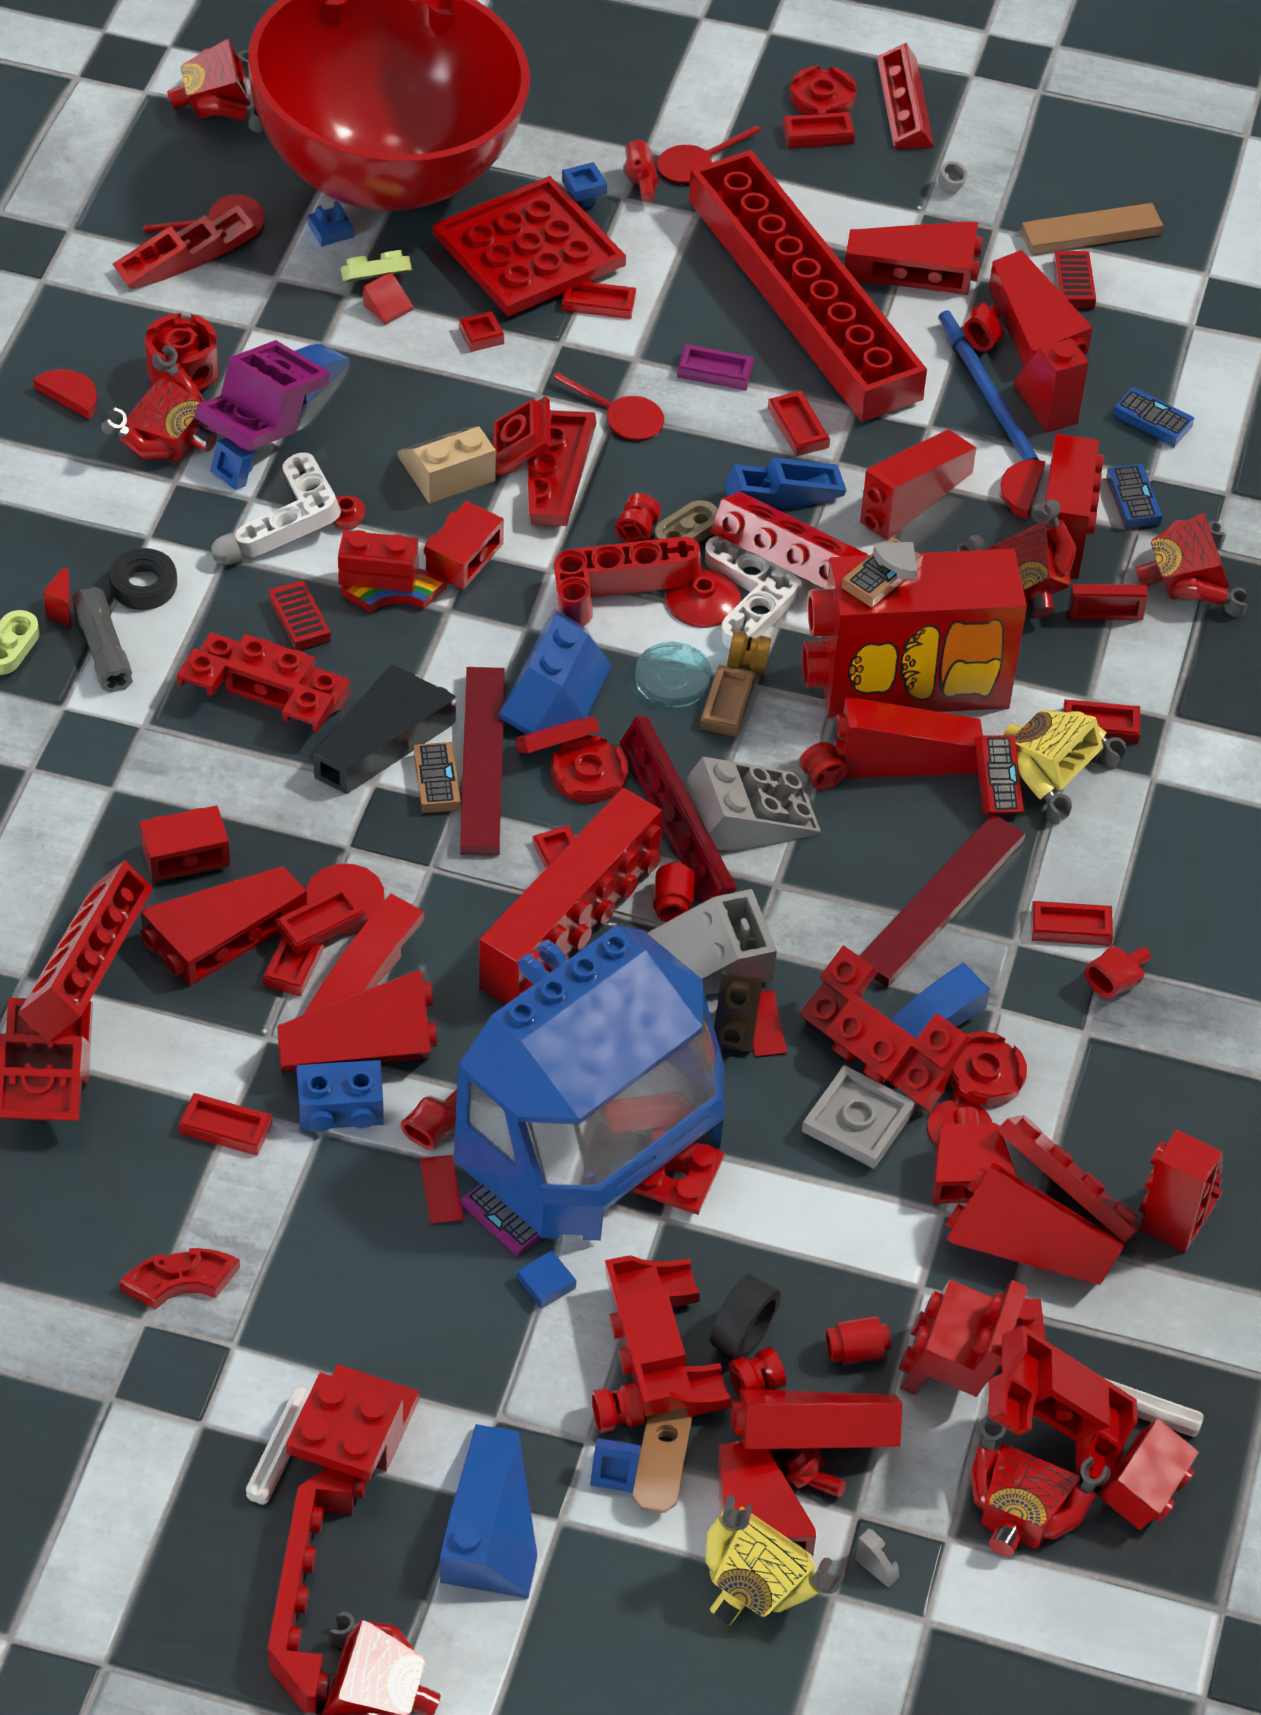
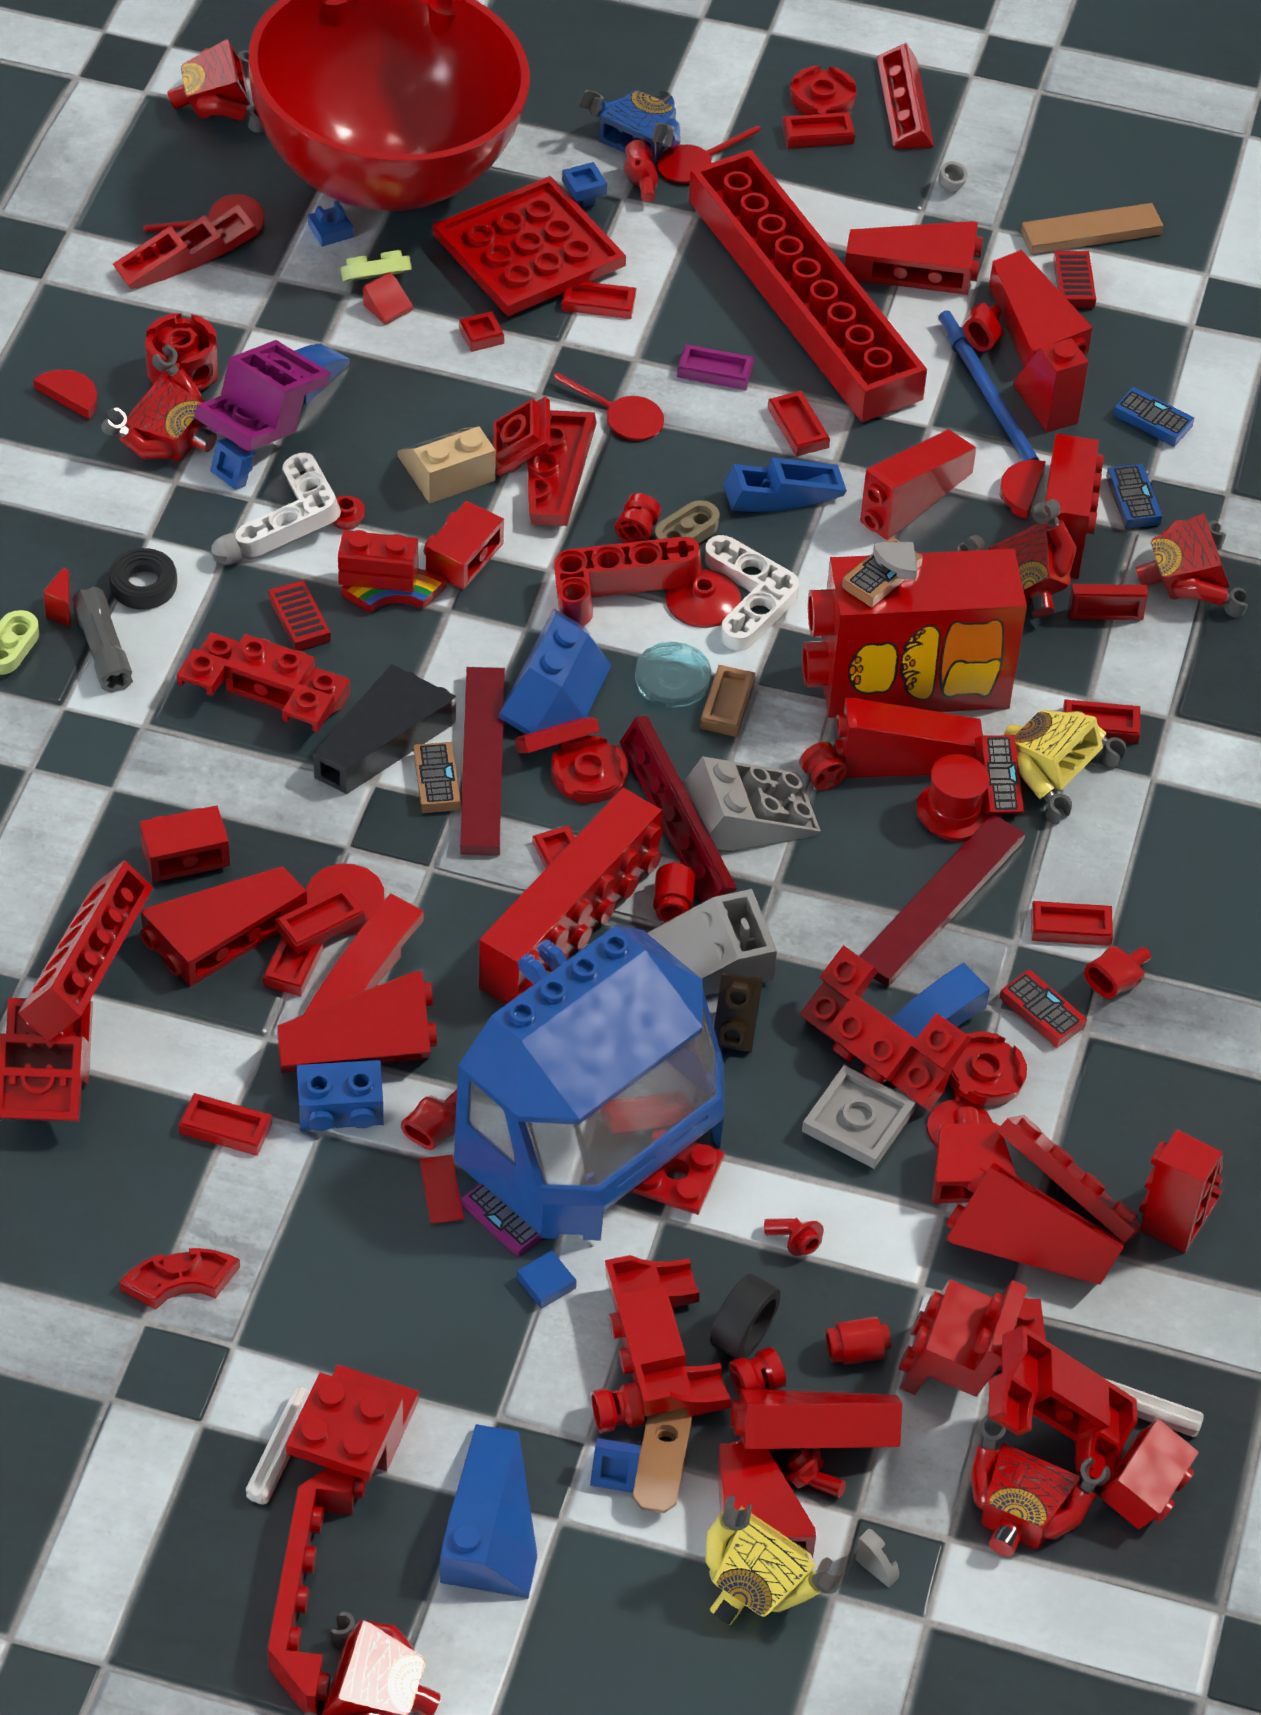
brick [710,491,868,589] -> none
pearl gold wheel [727,630,772,675] -> none
red sticker [753,990,787,1056] -> none
none -> blue torso [579,90,680,164]
none -> red plate [764,1217,824,1256]
none -> red piece [916,754,989,843]
none -> tile [999,969,1087,1048]

